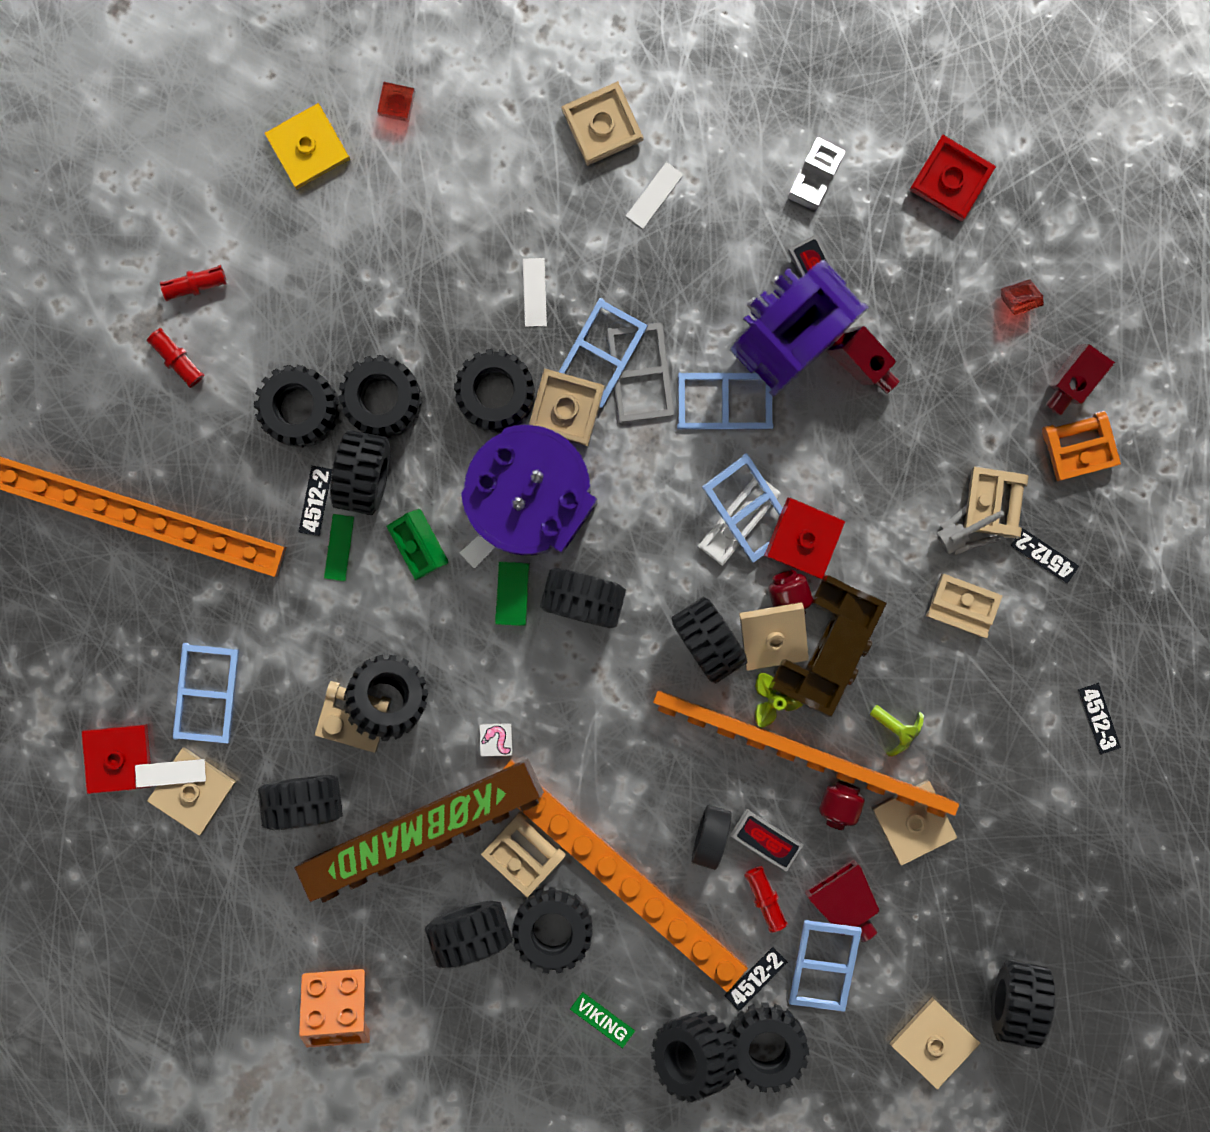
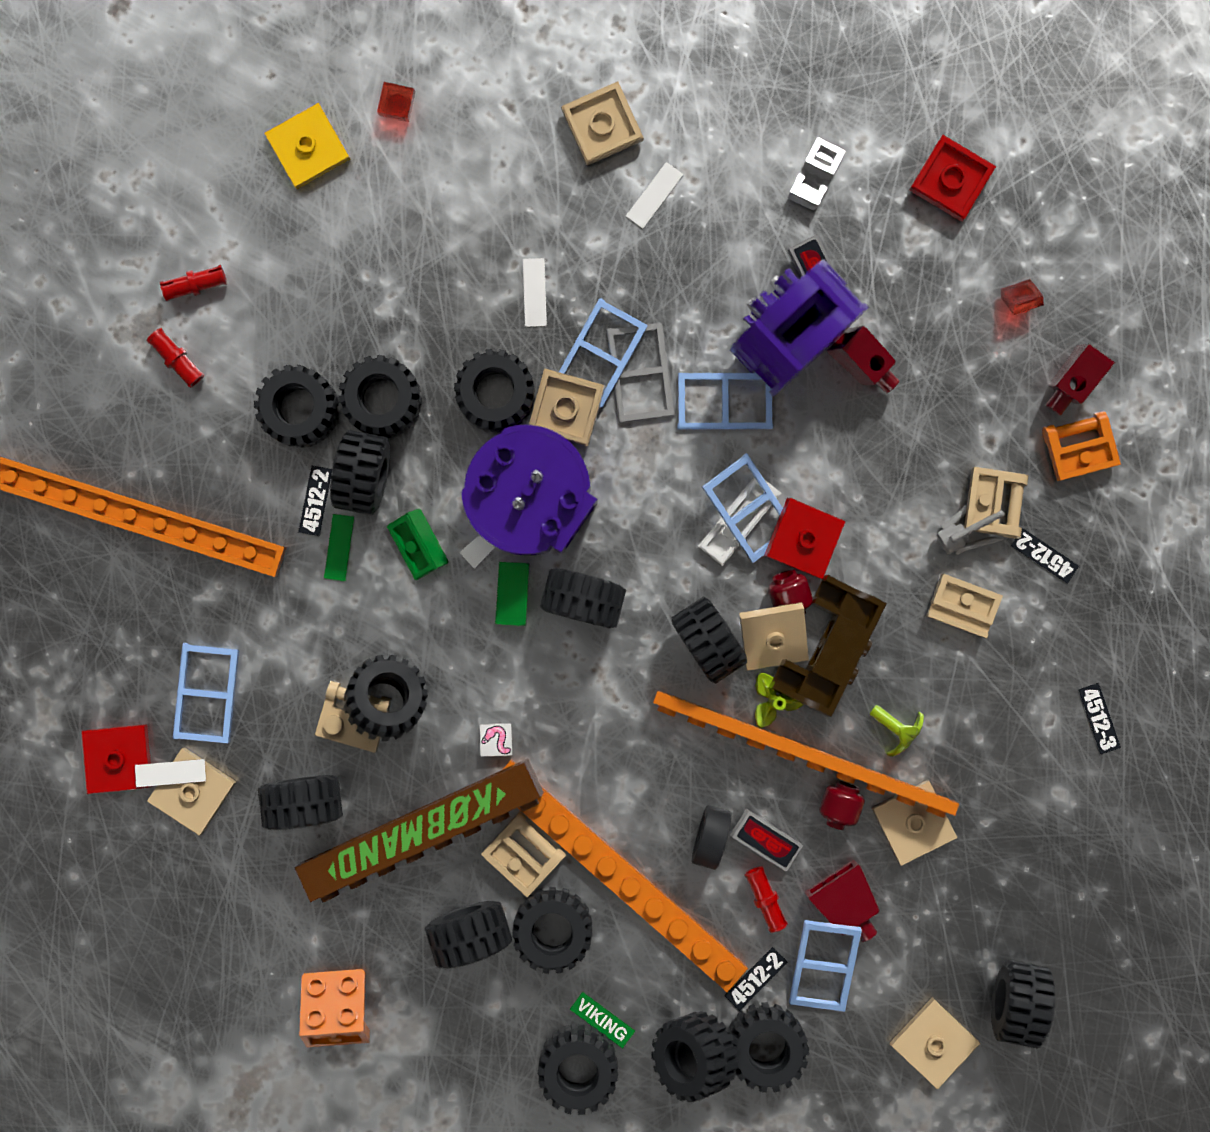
none -> black tyre [538,1024,618,1115]

